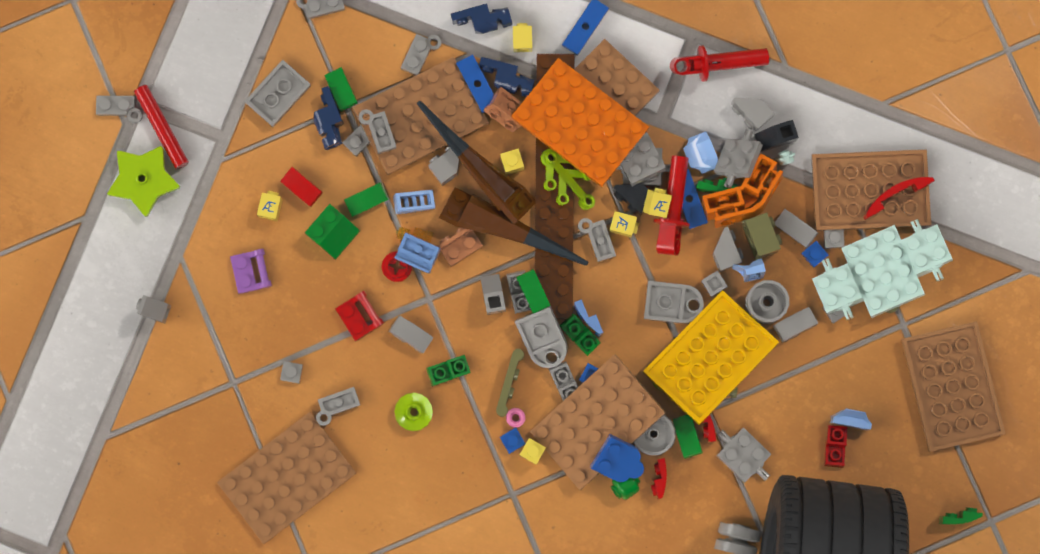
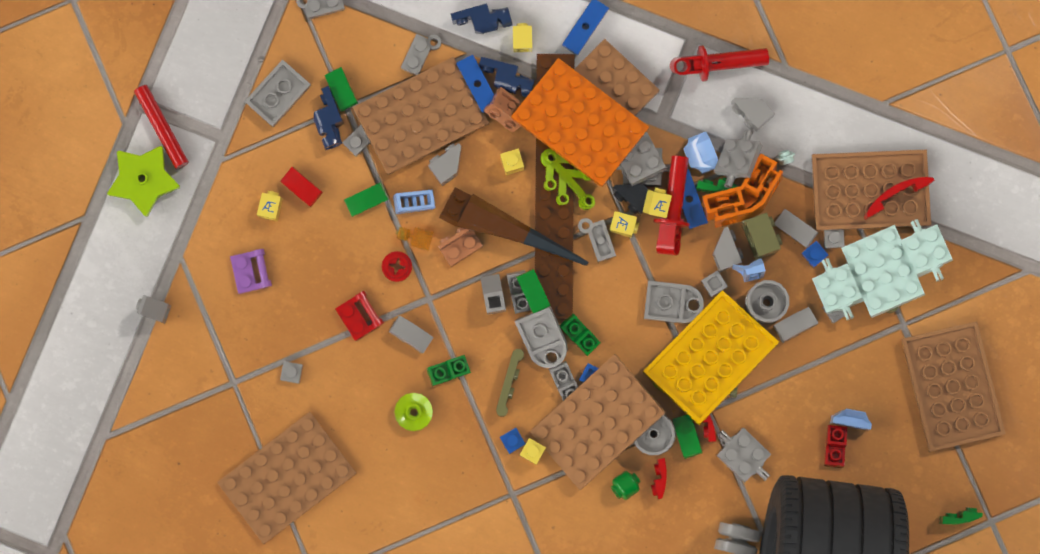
light grey hinge [96,96,143,123] -> none
green slope [305,204,360,260] -> none
light grey hinge [316,387,361,426] -> none
light grey hinge [359,109,397,154] -> none
medium blue plate [394,233,441,274] -> none
reddish brown plate [417,101,535,224] -> none
bright pink plate [506,408,525,427] -> none
medium blue slope [574,299,603,337] -> none
blue plate [590,434,644,482] -> none
black slope [754,120,799,152] -> none

